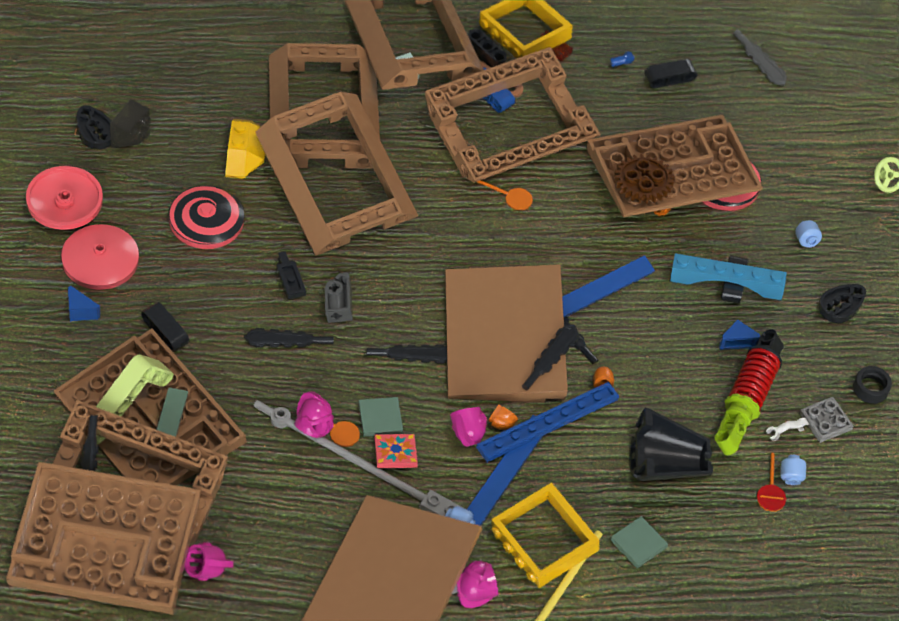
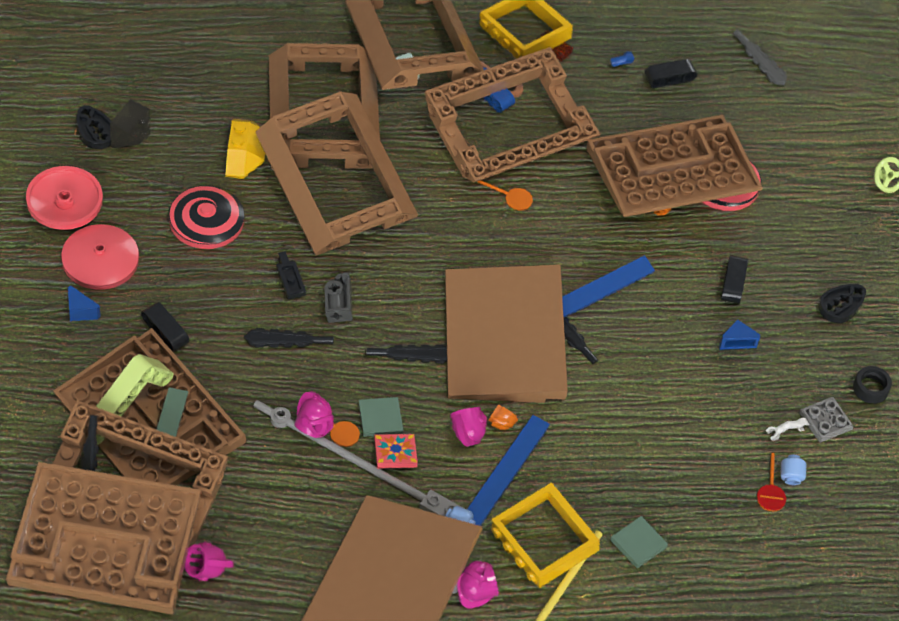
black beam [468,29,507,68] -> none
blue tile [476,382,619,462] -> none
black sword [522,325,579,390] -> none
orange piece [593,366,614,388] -> none
reddish brown gear [614,154,674,204] -> none
black cone [629,407,713,481] -> none
dark azure arch [670,253,787,301] -> none
piece [714,329,784,455] -> none
light blue head [795,220,822,247] -> none

